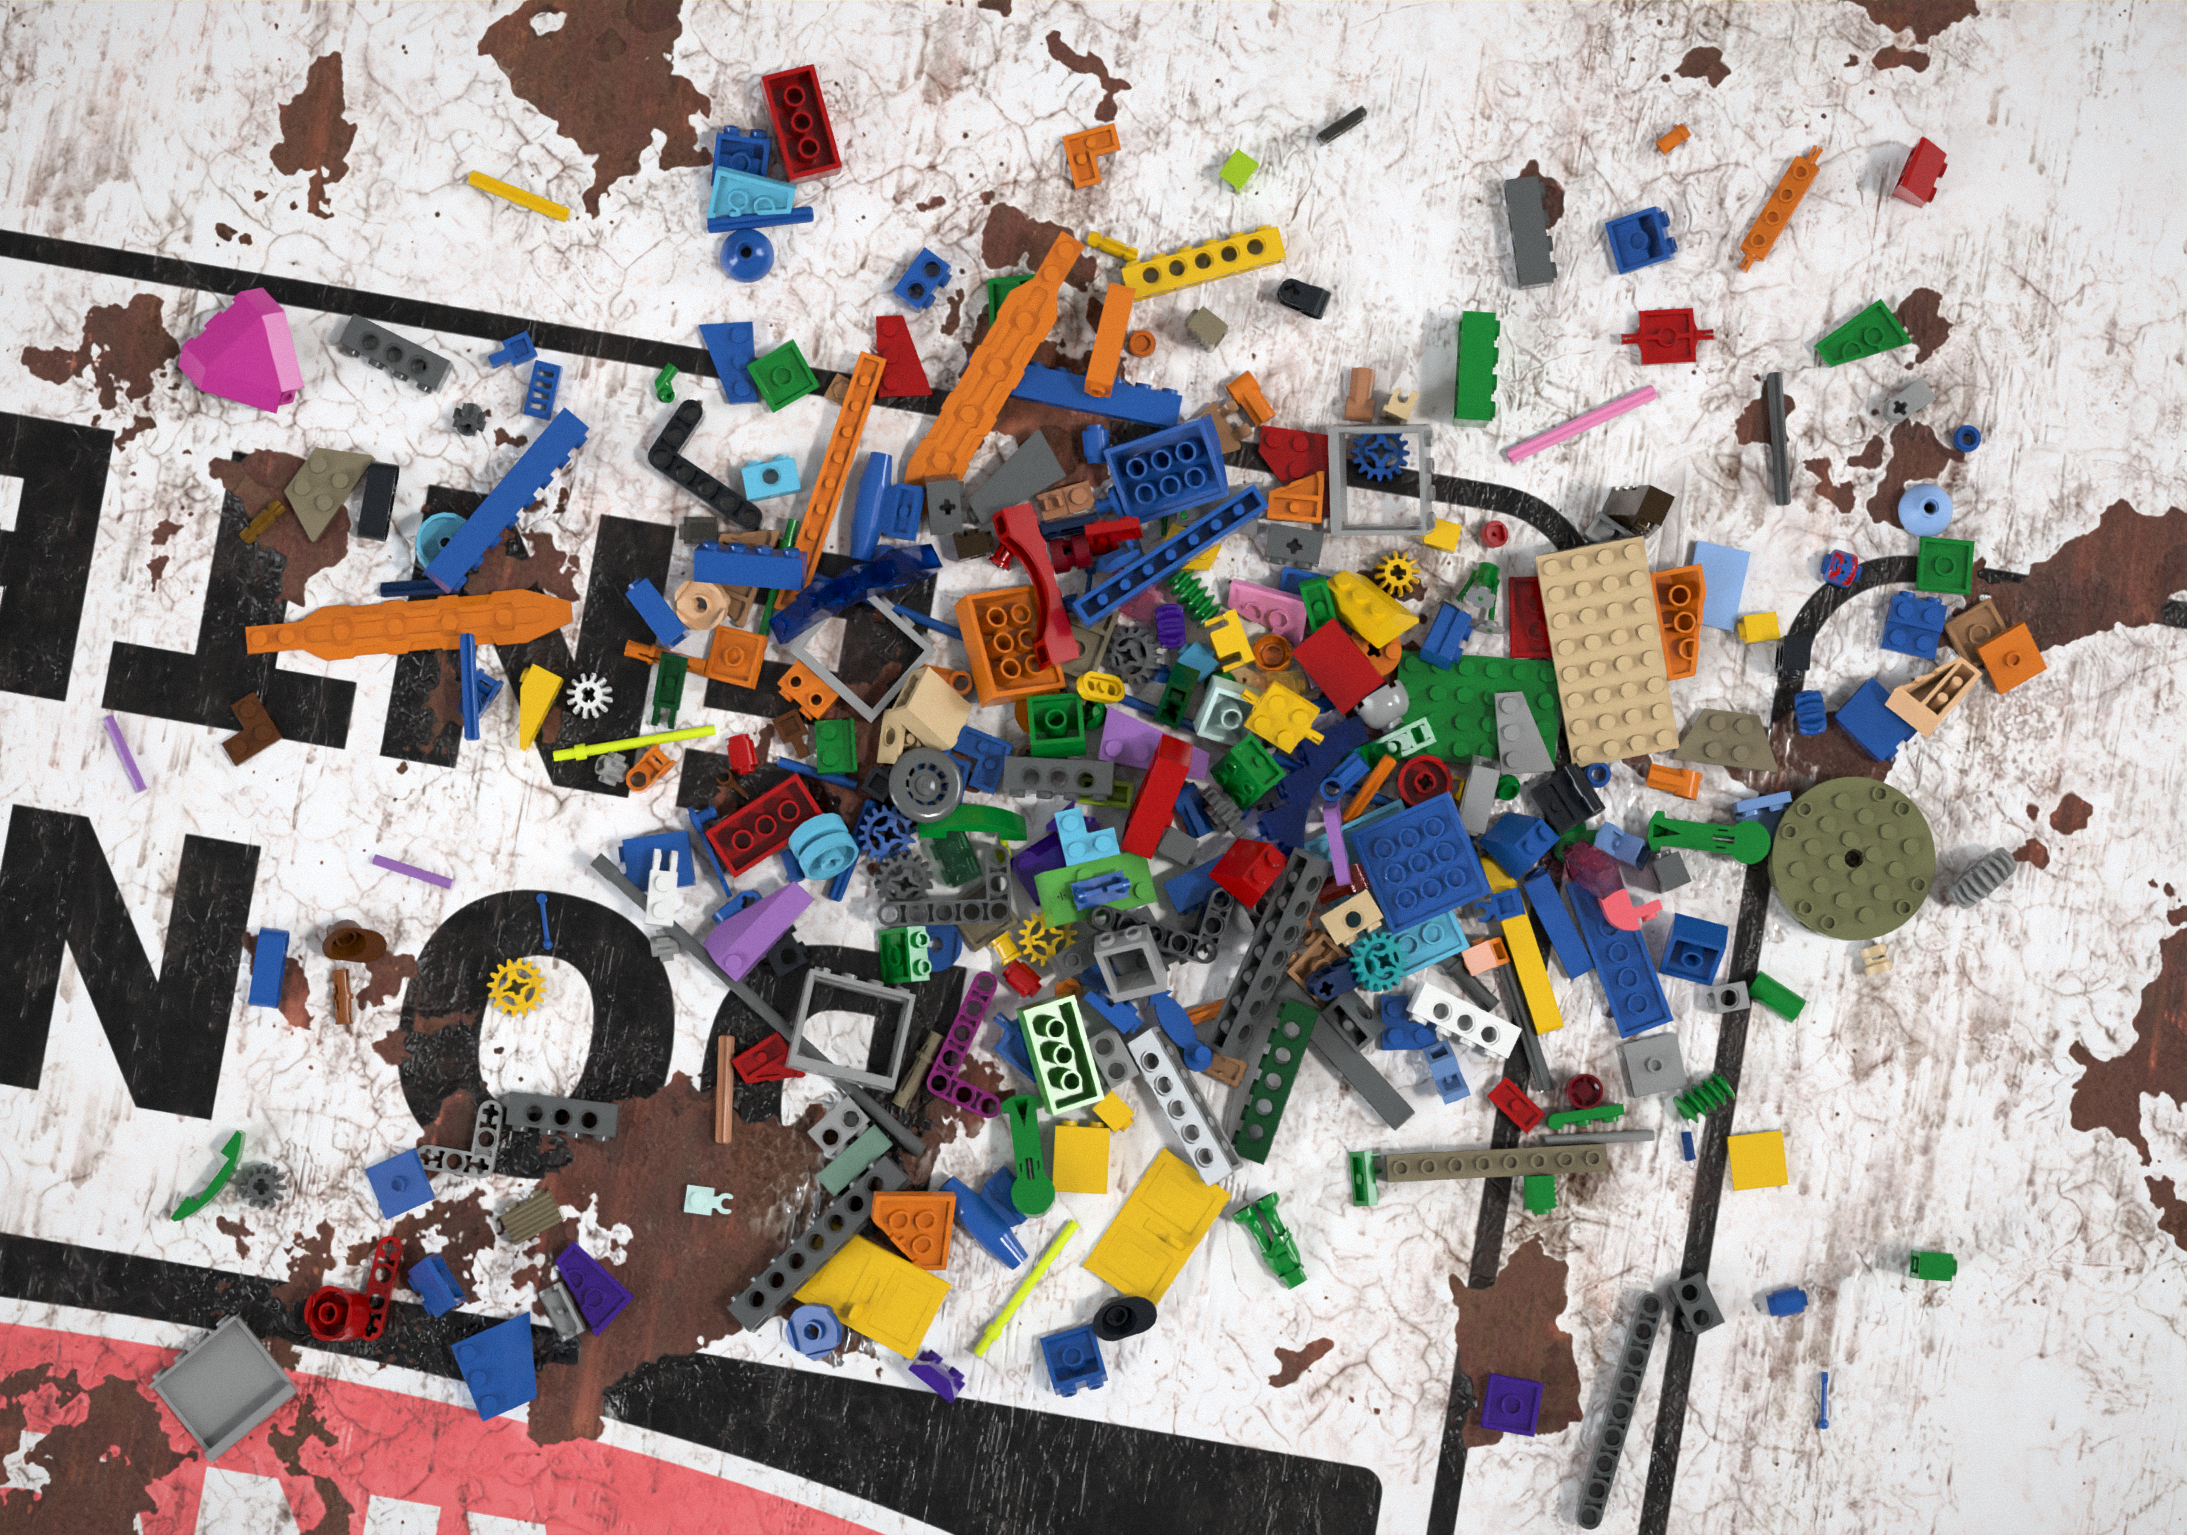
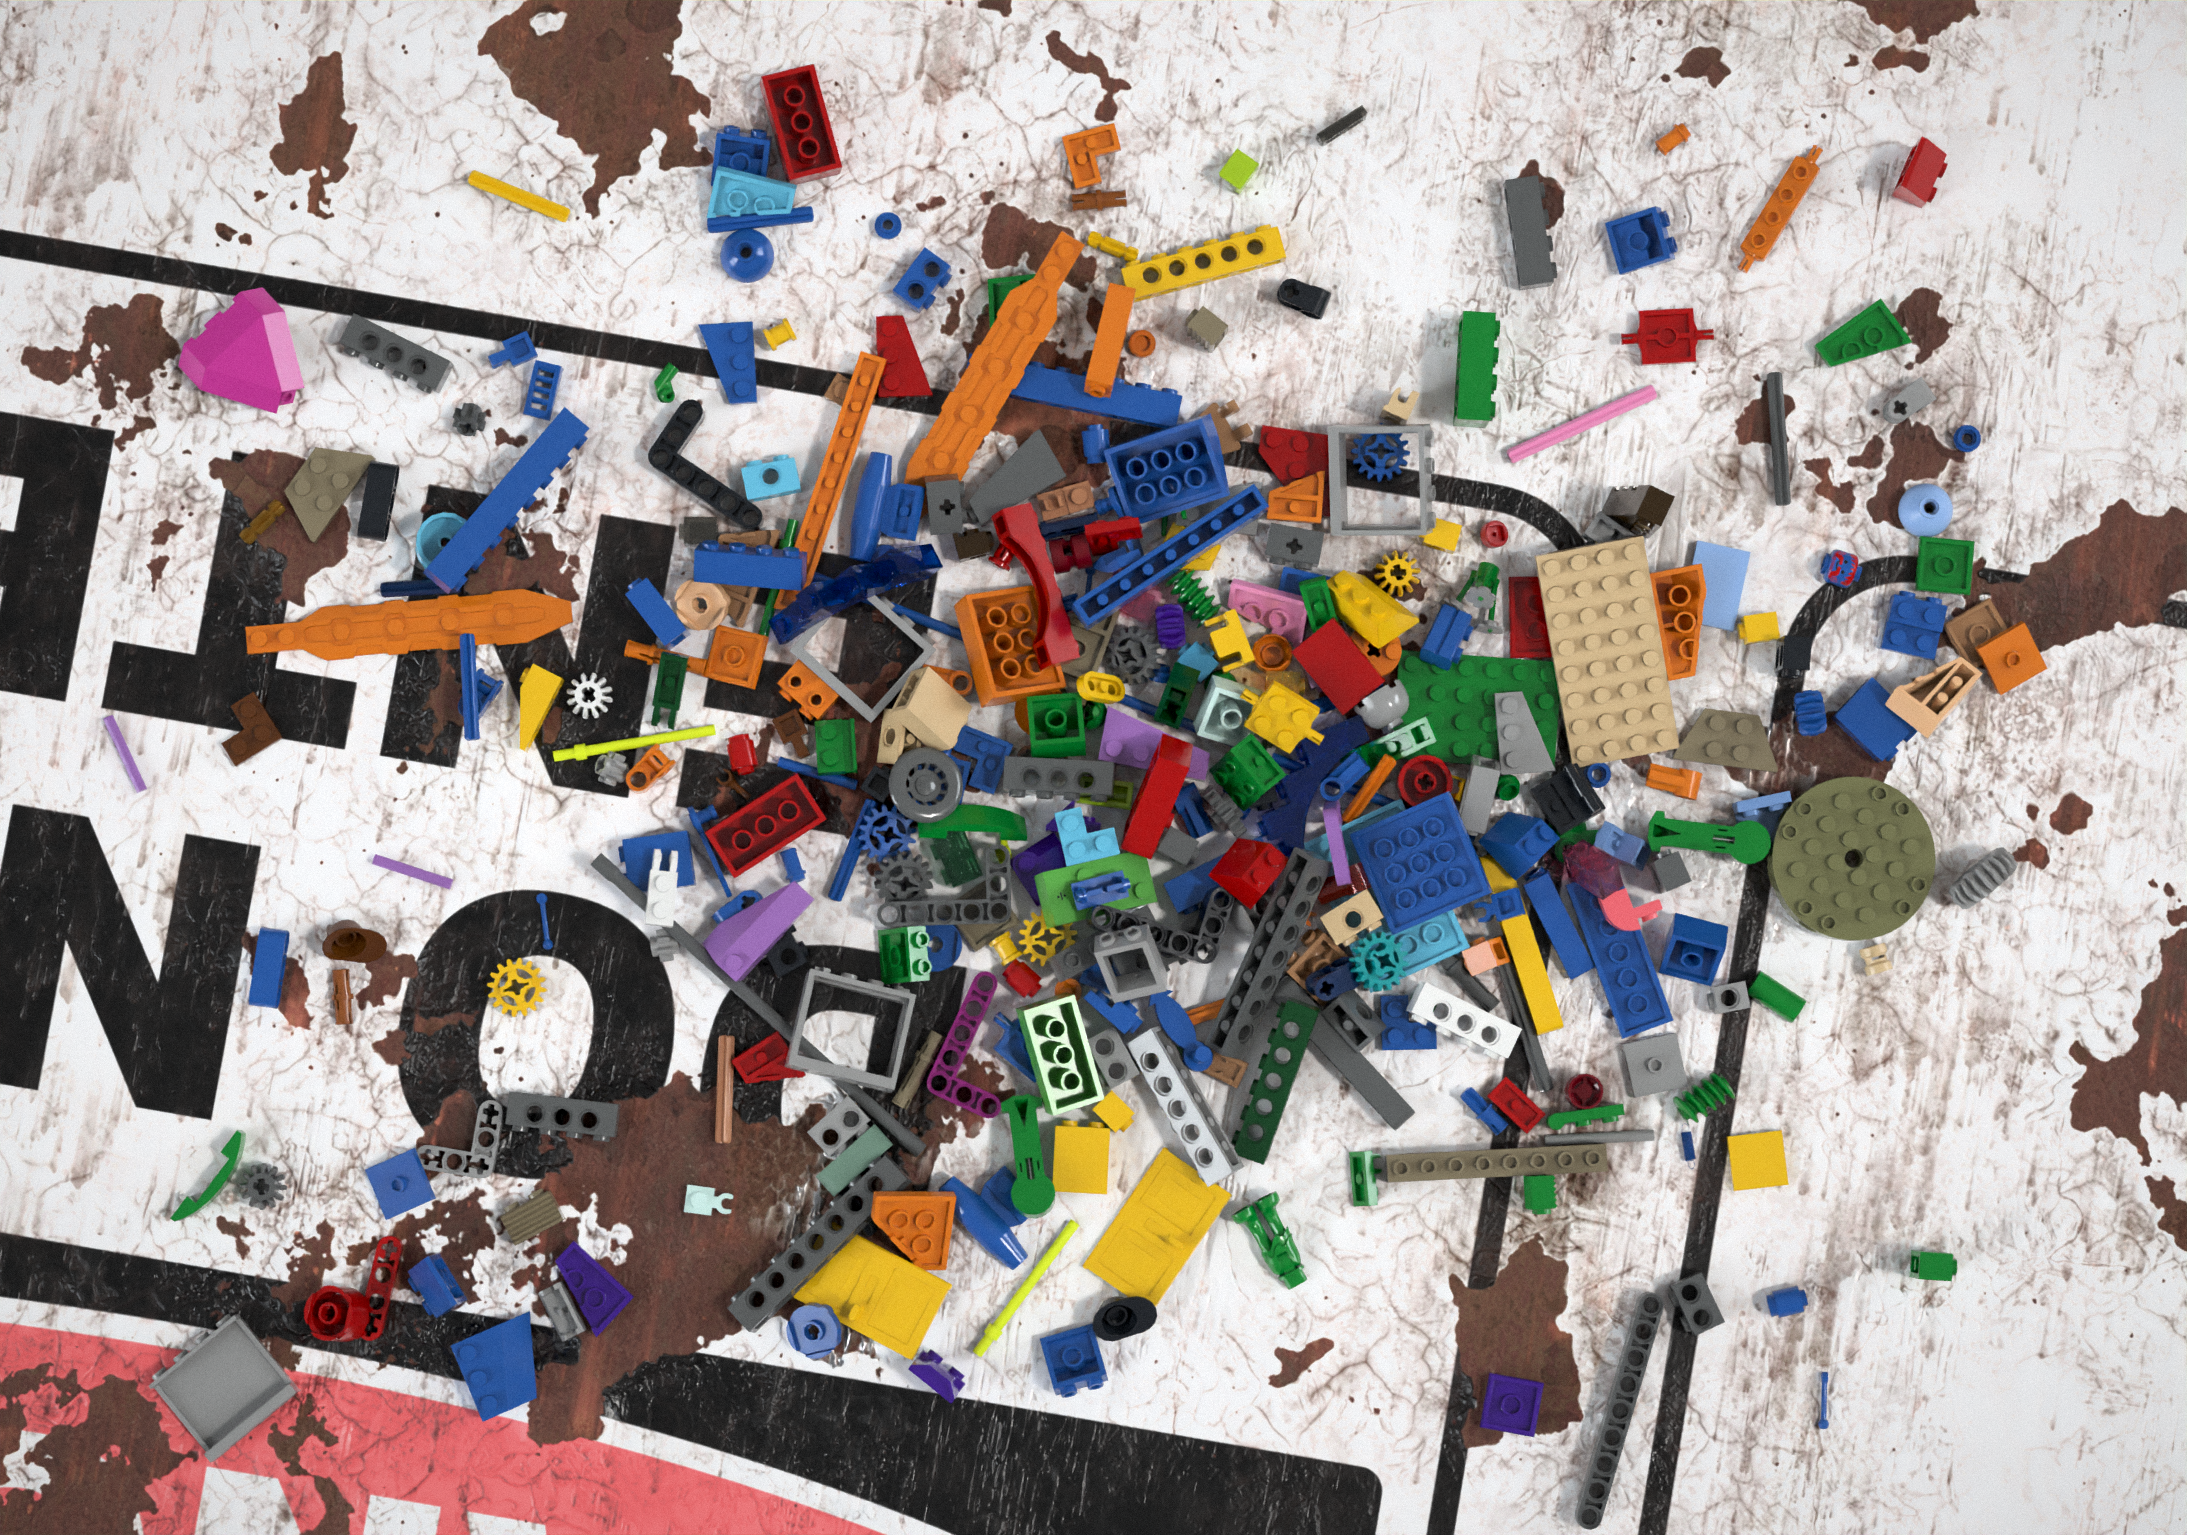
green plate [746,338,820,413] -> none
medium azure wheel [788,813,859,881] -> none
orange piece [1225,370,1276,428] -> none
nougat piece [1344,367,1375,423] -> none
medium blue brick [1422,1039,1471,1105] -> none
none -> yellow bush [762,318,797,351]
none -> blue plate [875,212,902,240]
none -> dark orange pin [1072,190,1127,211]
none -> blue axle [1460,1087,1508,1136]

